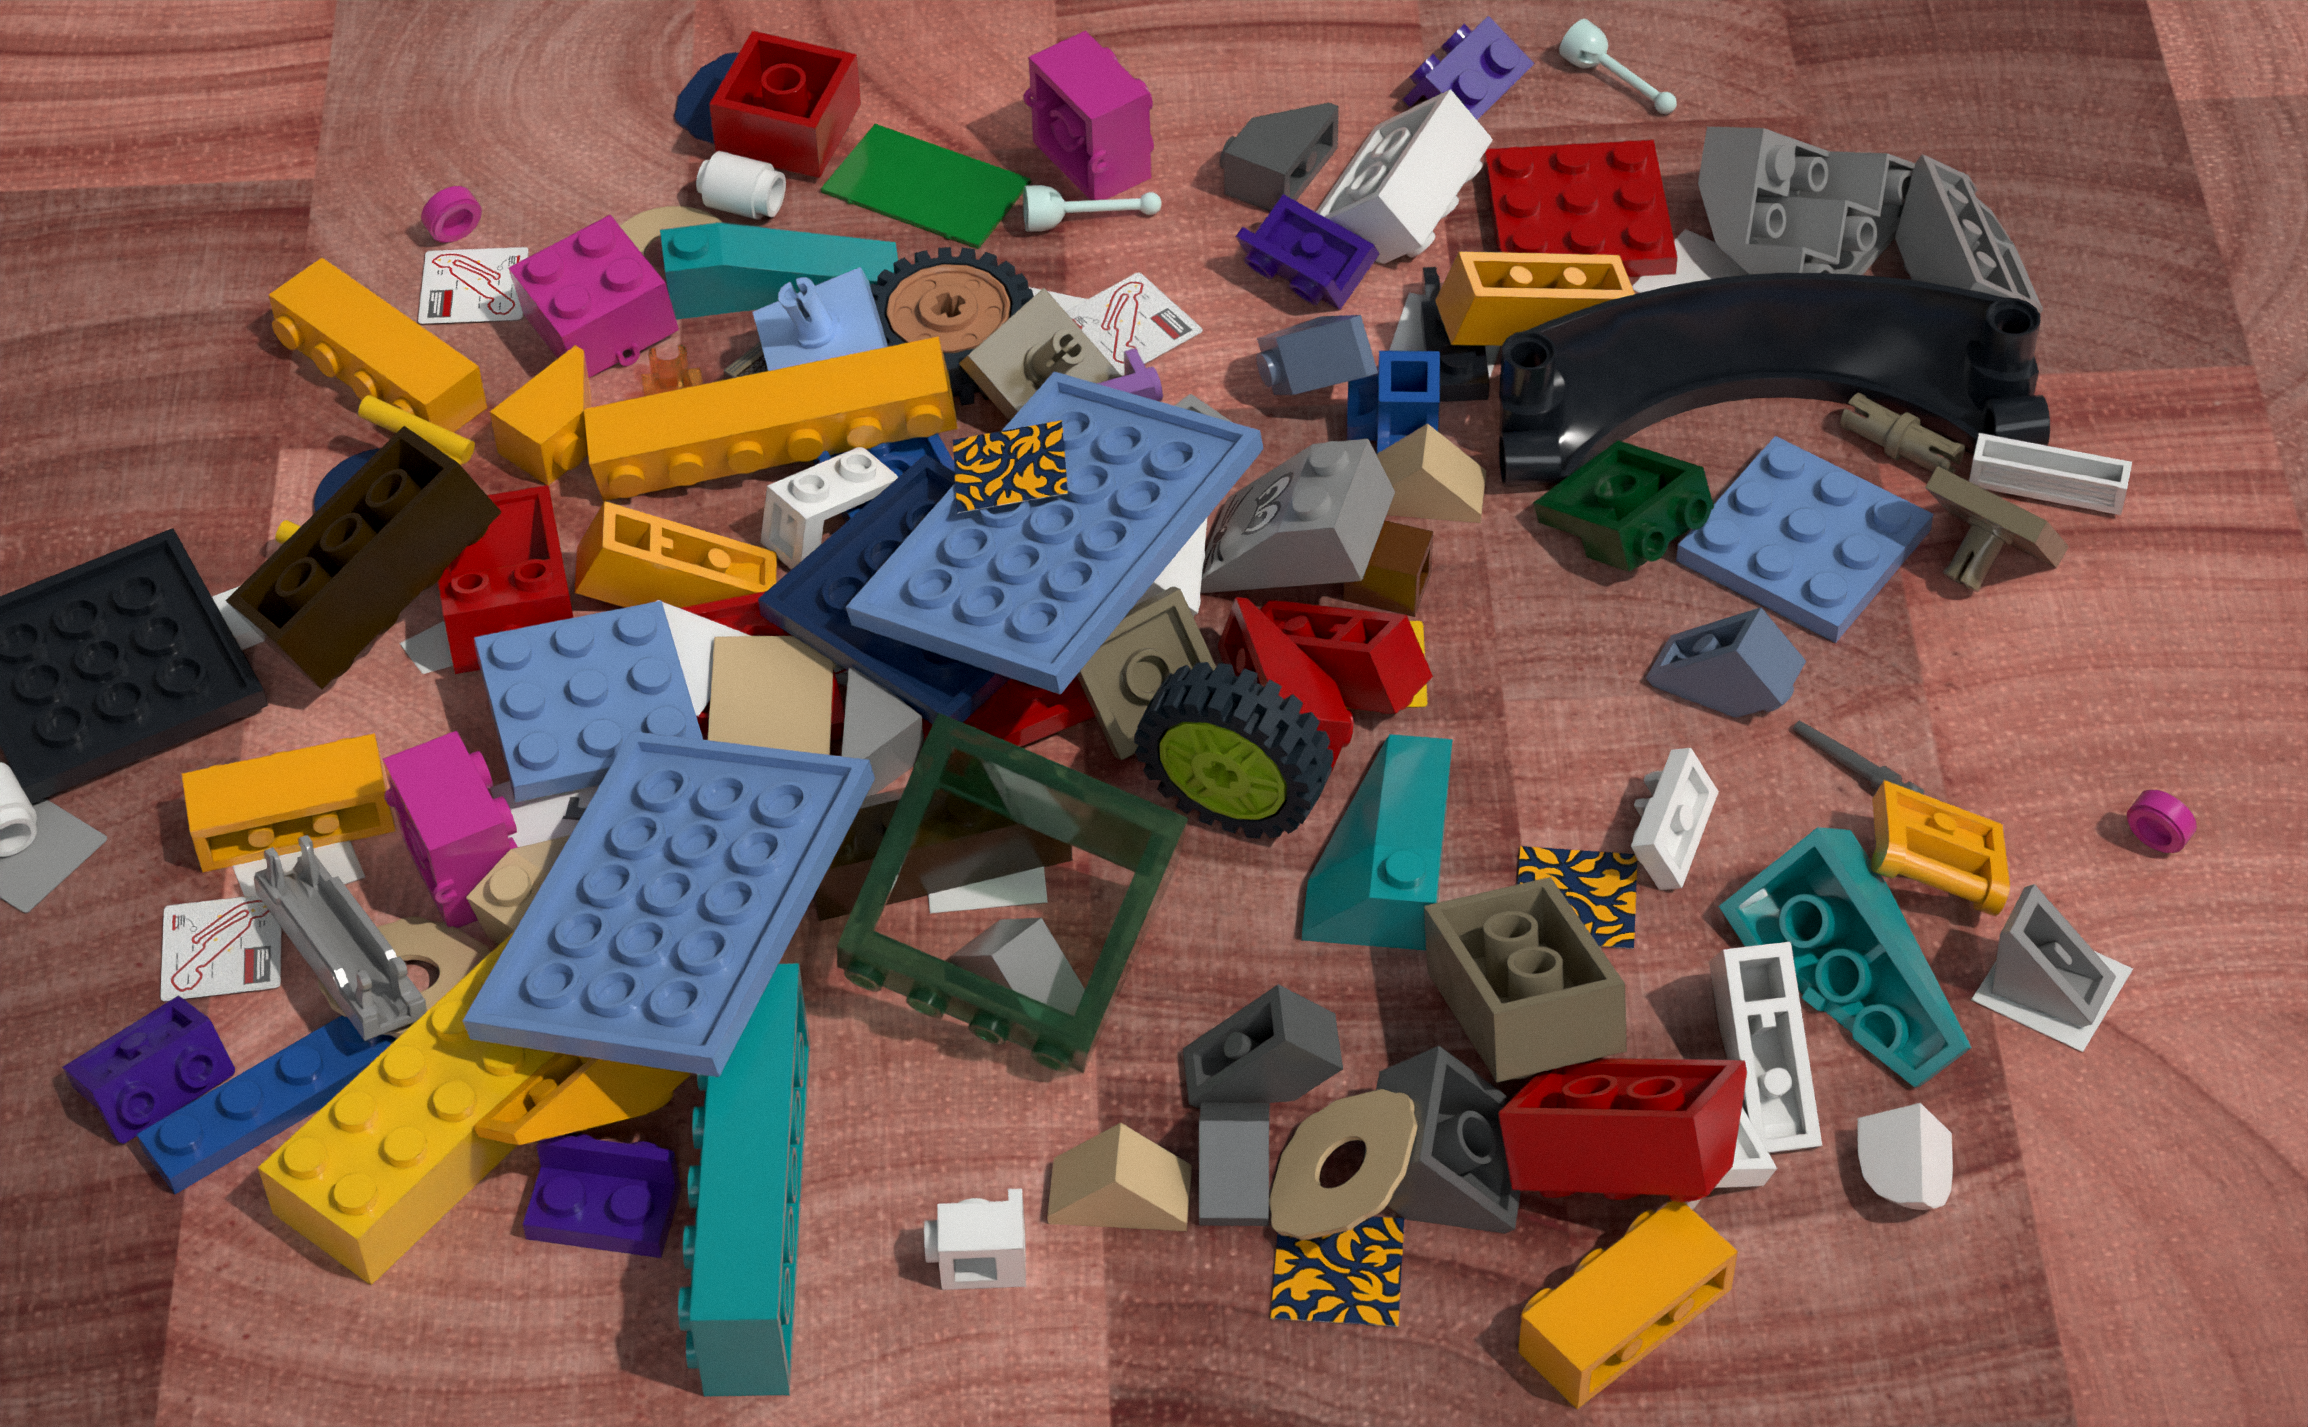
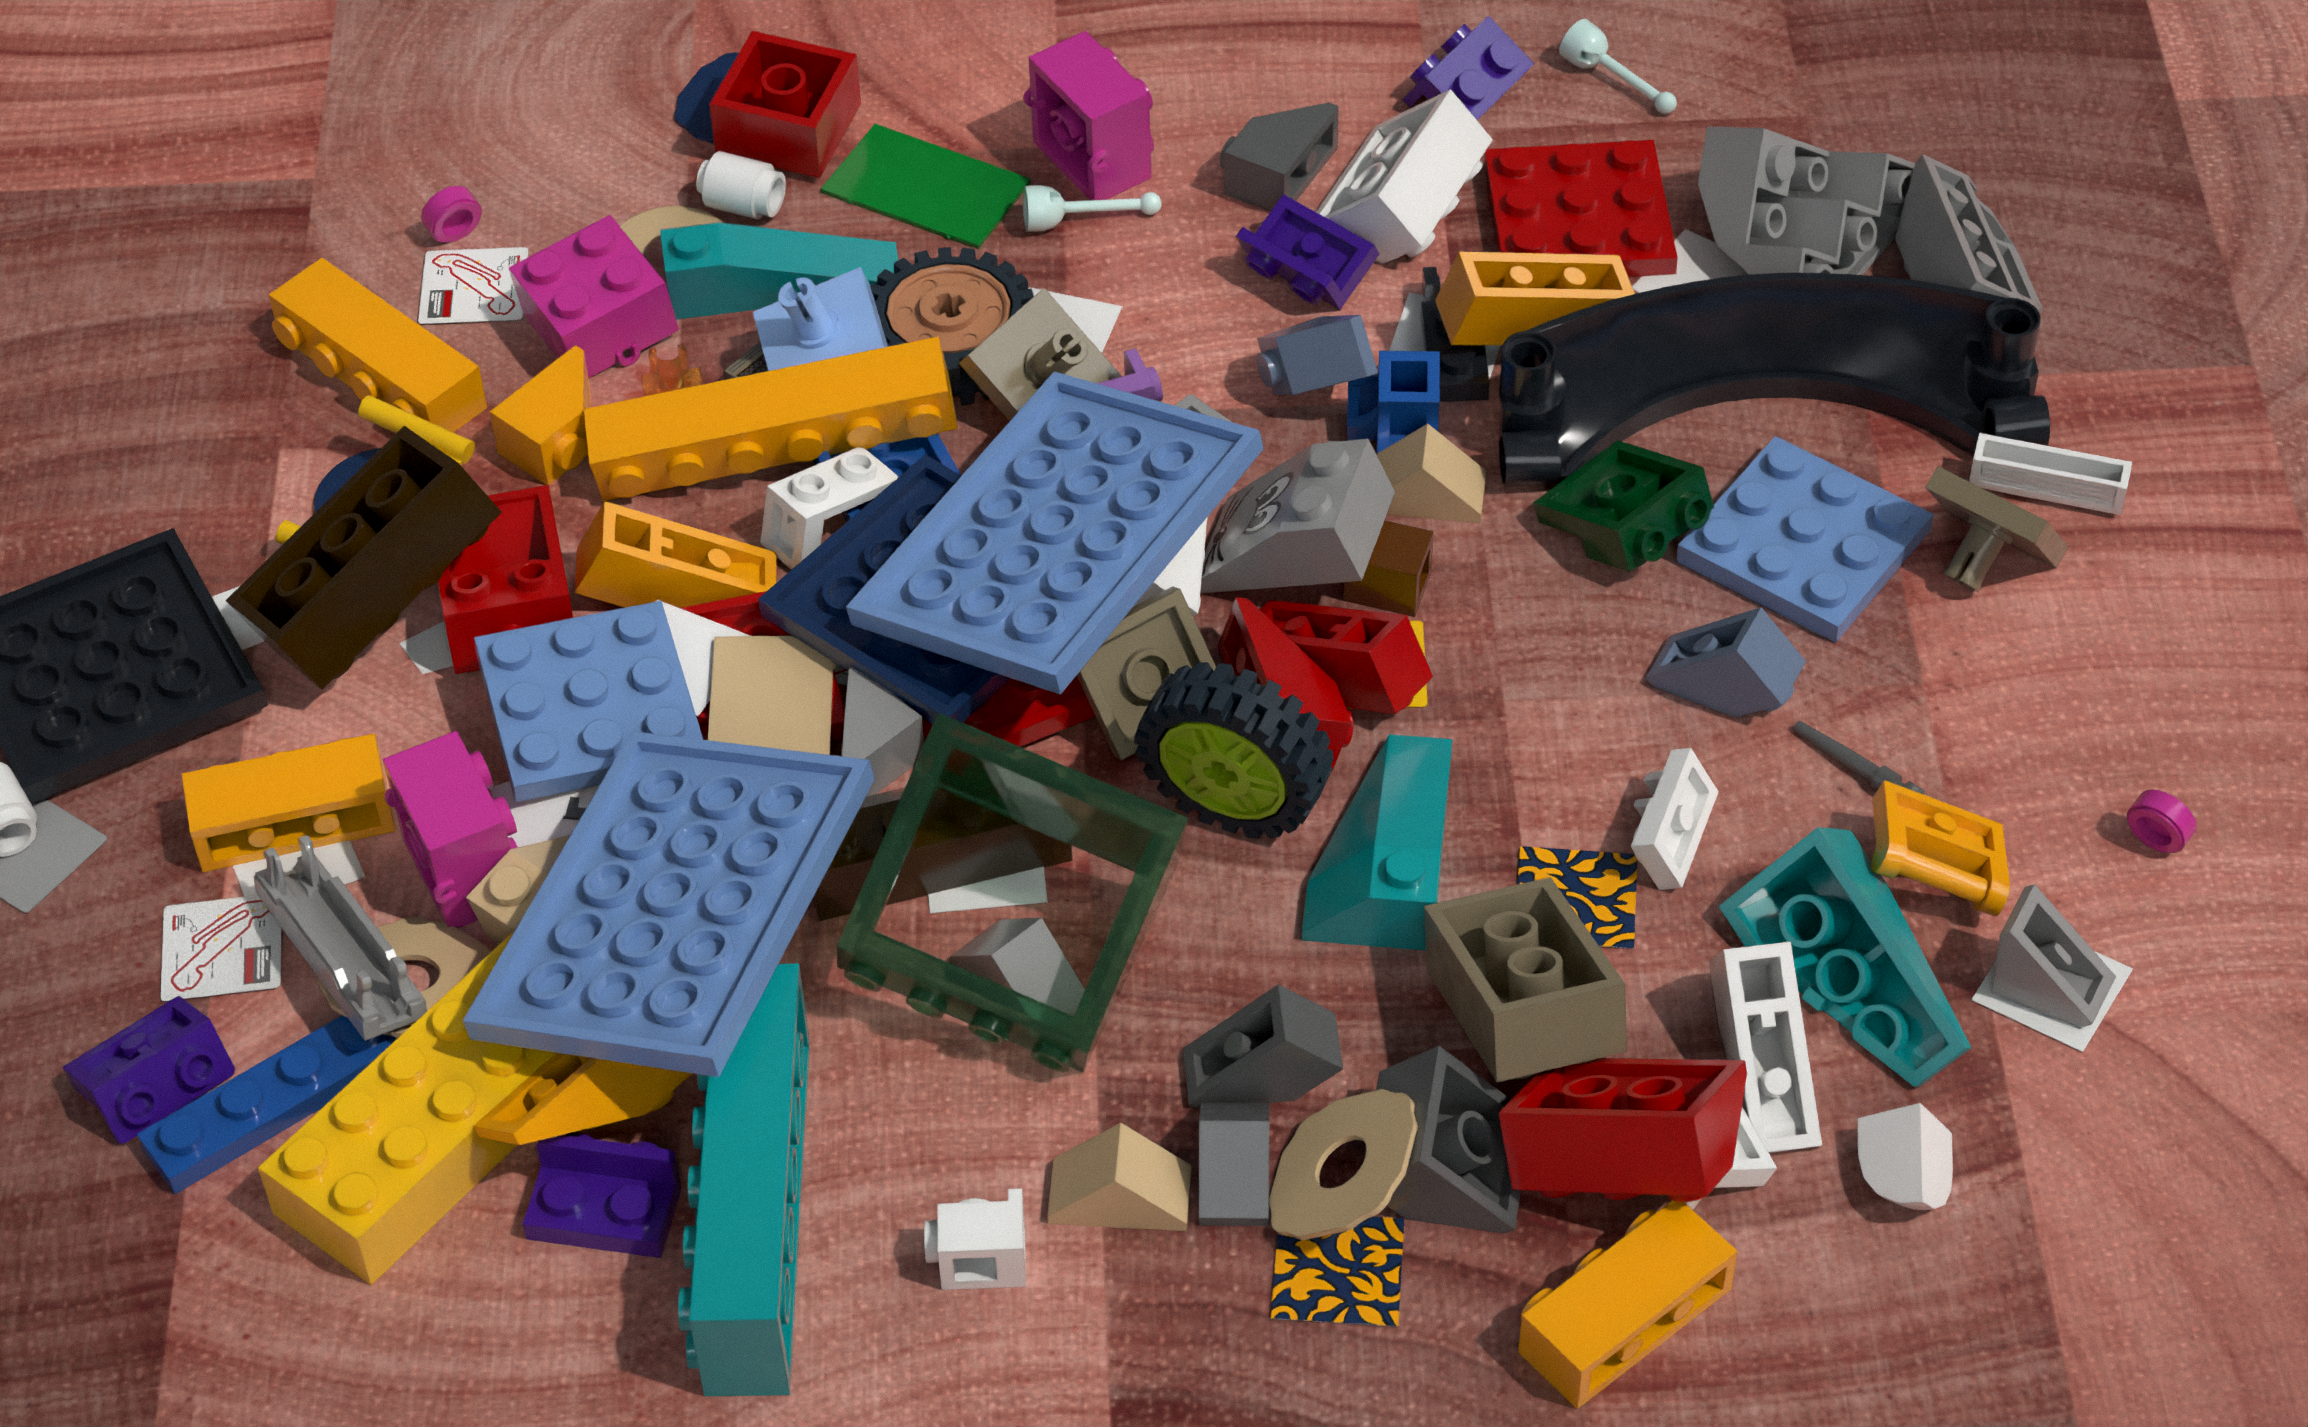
sticker [953,420,1068,513] -> none
clear sticker [1066,273,1203,376] -> none
dark tan pin [1840,393,1965,474] -> none

